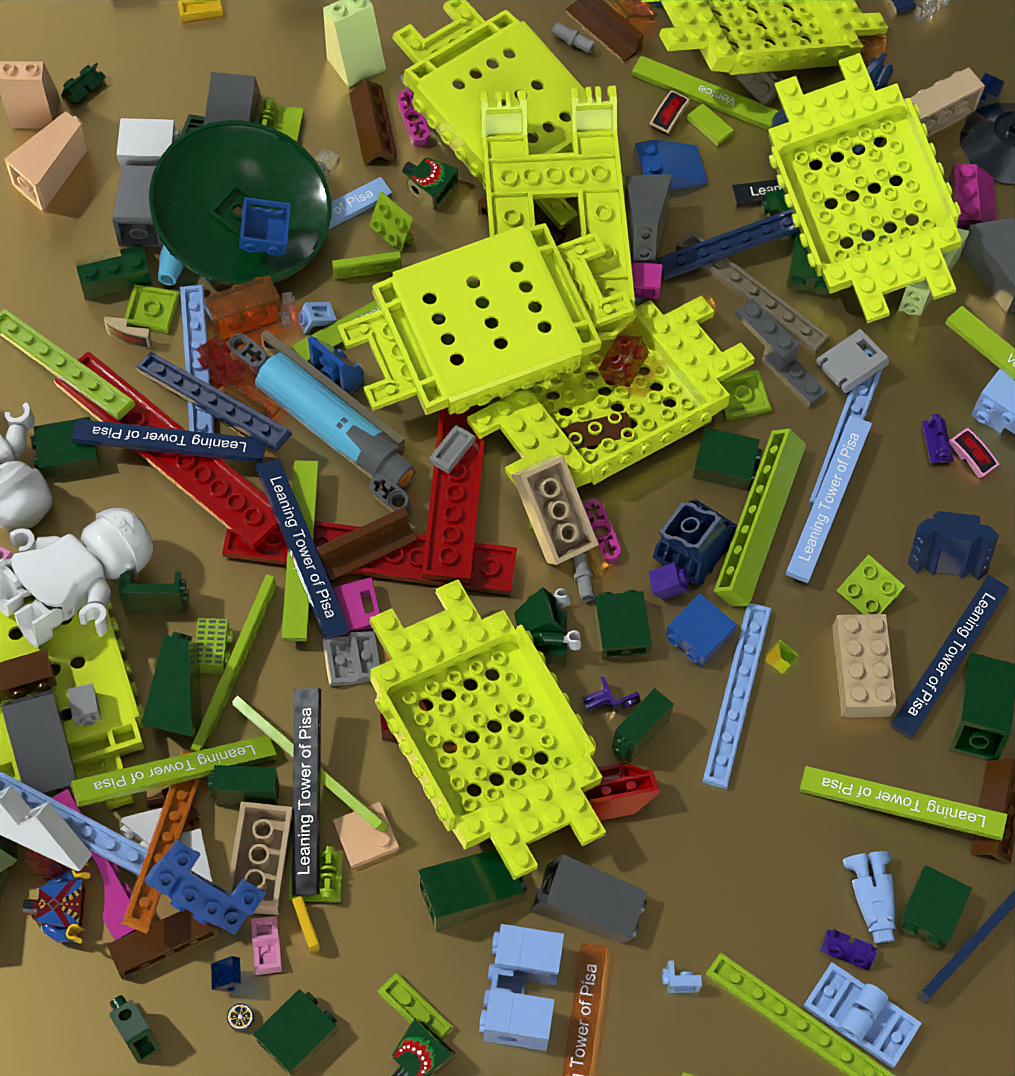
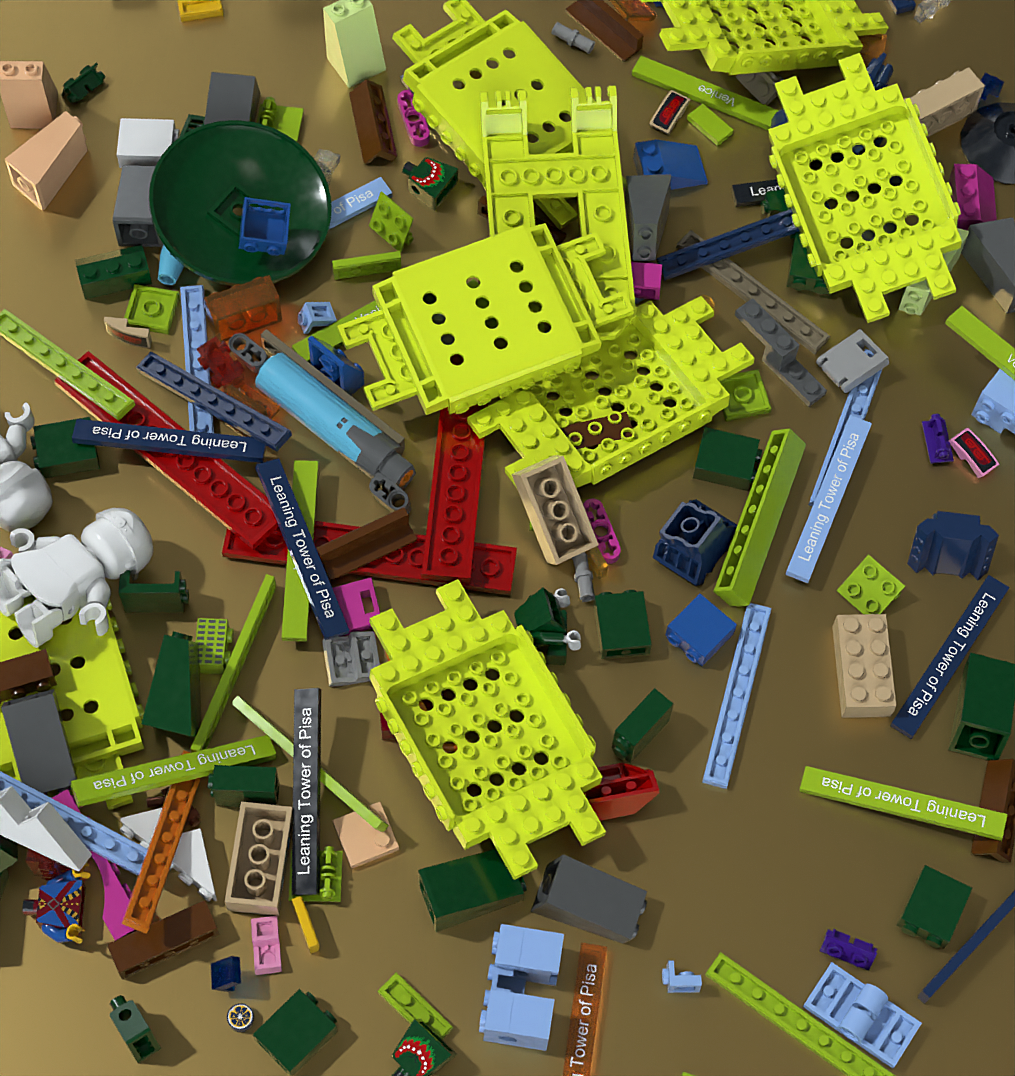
light grey brick [67,683,102,727] -> none
blue bracket [144,839,266,935] -> none
clear arm [278,292,295,327] -> none
light grey tile [429,425,475,474] -> none
dark purple bracket [582,676,641,713] -> none
clear red brick [598,335,650,387] -> none
dark purple brick [649,562,690,600] -> none
clear neon green tile [764,639,799,674] -> none
light blue piece [842,851,896,944] -> none

